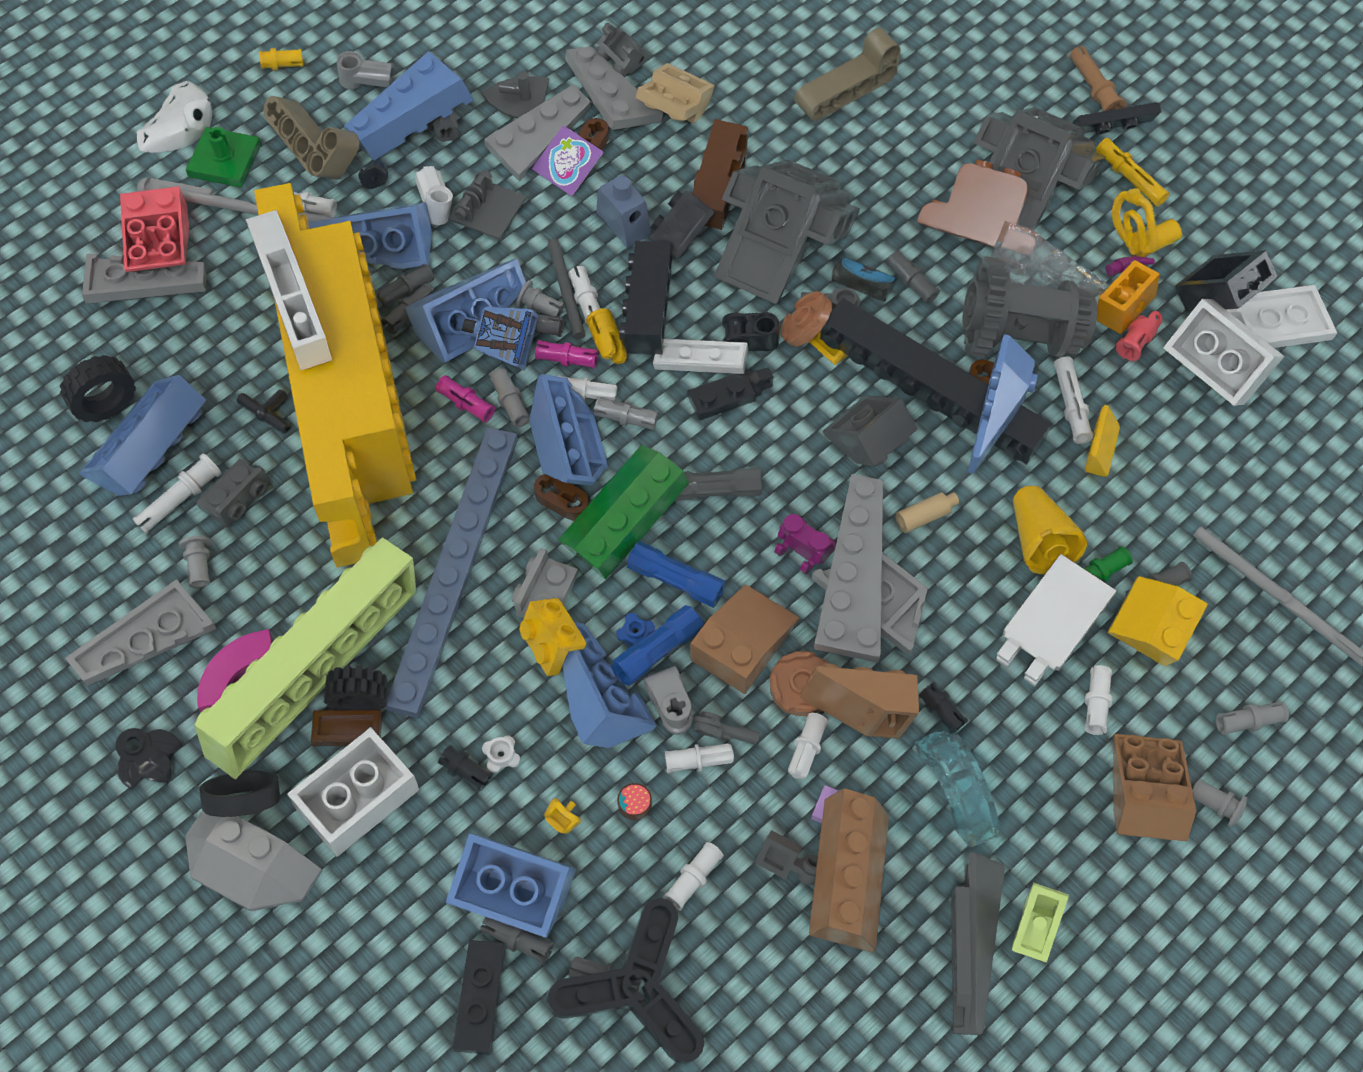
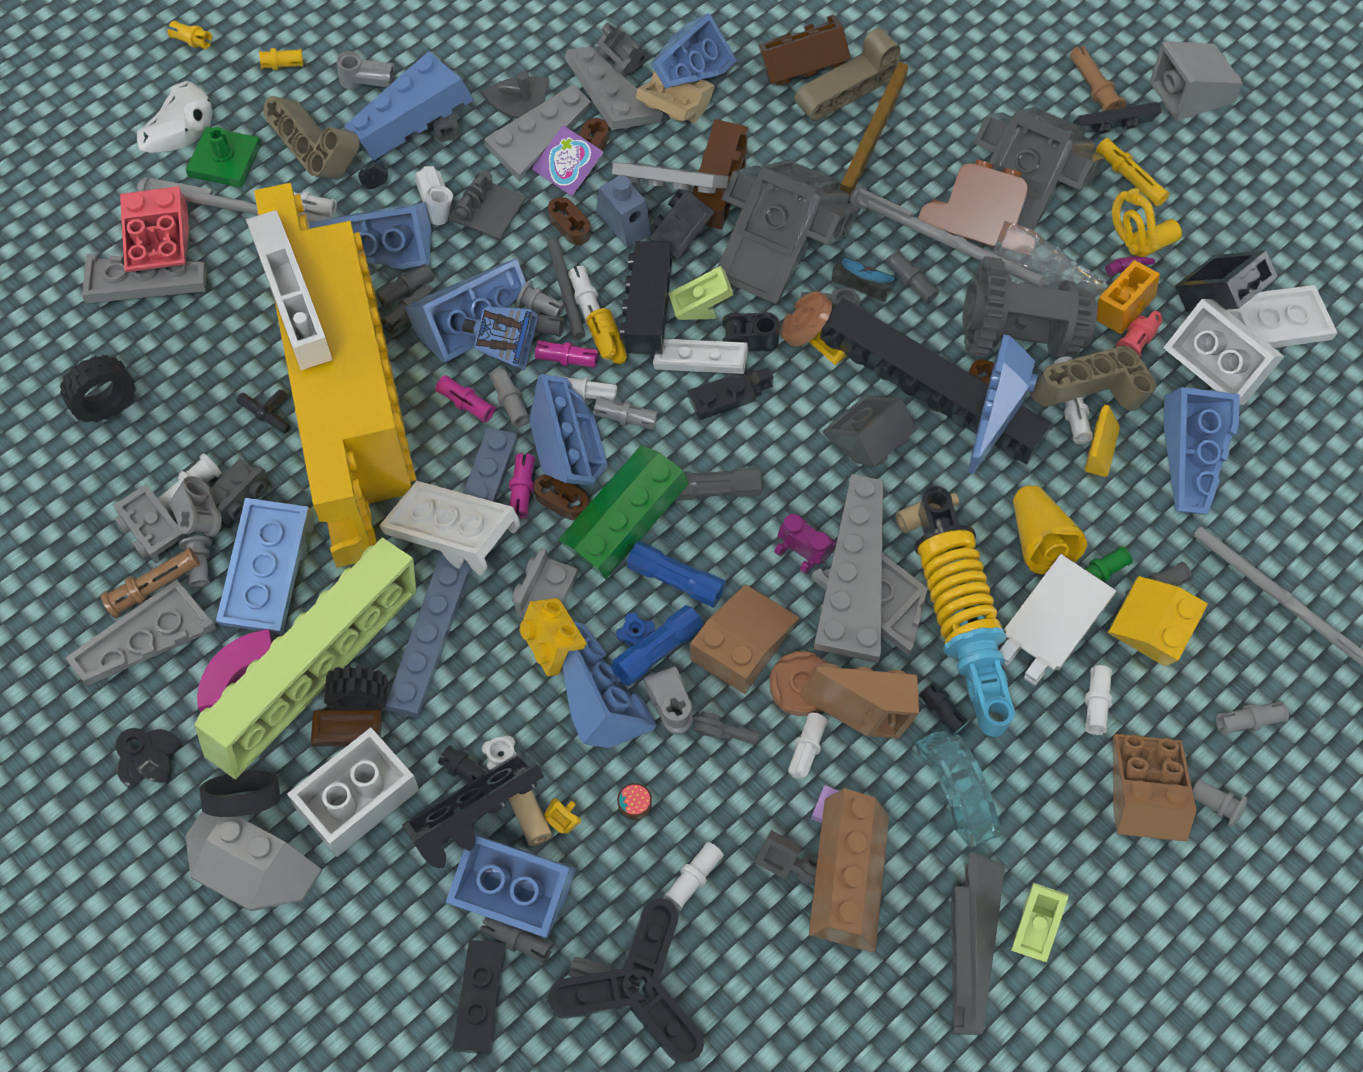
medium blue slope [79,375,206,496] -> none
white axle [665,744,734,773] -> none
none -> medium nougat pin [100,547,201,619]
none -> light grey bracket [113,484,185,564]
none -> yellow pin [167,21,212,49]
none -> light grey piece [169,476,222,537]
none -> light blue hinge [216,498,314,634]
none -> white hinge [379,481,520,575]
none -> black hinge [402,751,544,868]
none -> dark pink pin [509,453,535,519]
none -> tan cylinder [509,790,552,846]
none -> reddish brown beam [548,197,591,245]
none -> light grey wing [612,162,729,193]
none -> medium blue wedge [651,13,737,89]
none -> yellowish green slope [668,266,733,320]
none -> reddish brown wedge [758,14,851,85]
none -> pearl gold tile [840,62,909,203]
none -> light grey bar [849,187,1045,287]
none -> piece [914,486,1015,737]
none -> dark tan beam [1030,346,1156,411]
none -> light grey slope [1150,41,1243,122]
none -> medium blue wedge [1164,387,1240,515]

